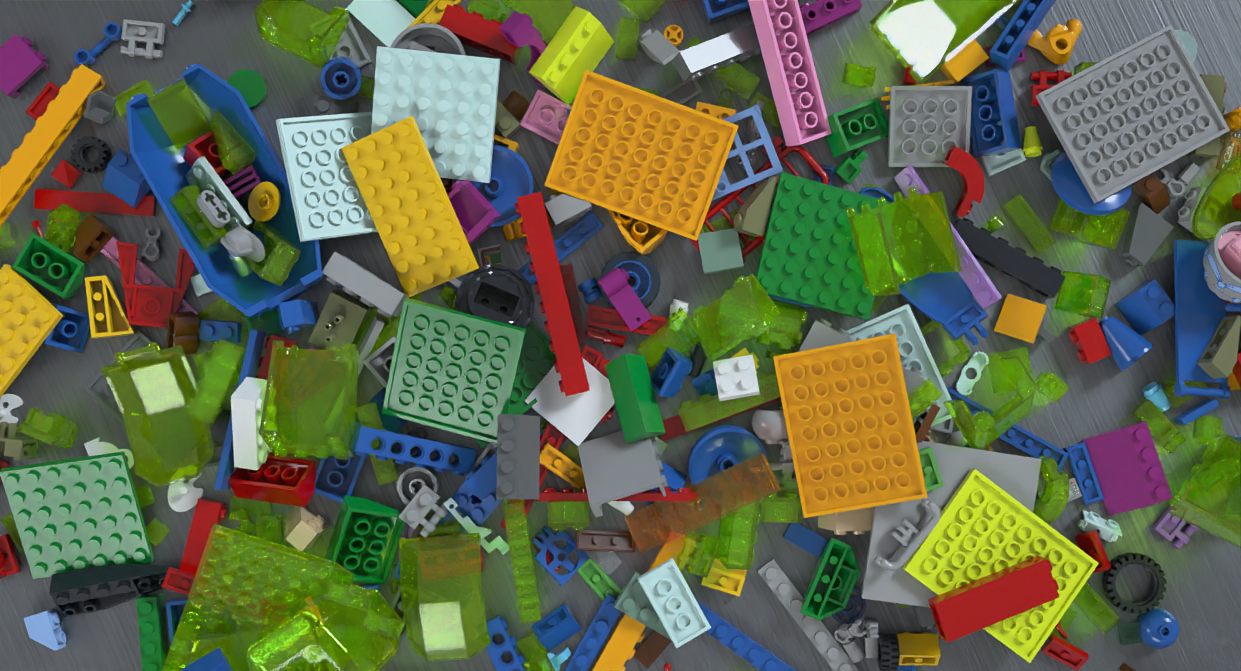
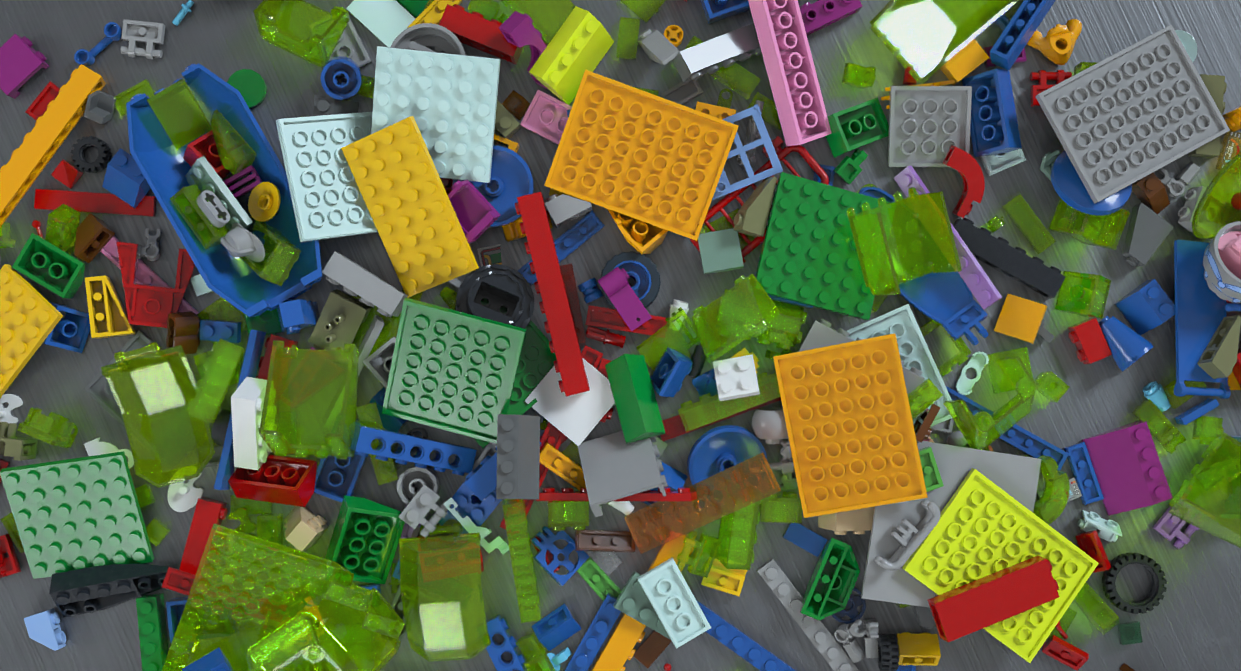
neon yellow cone [1023,126,1043,157] -> none
blue cylinder [1135,607,1180,649] -> none

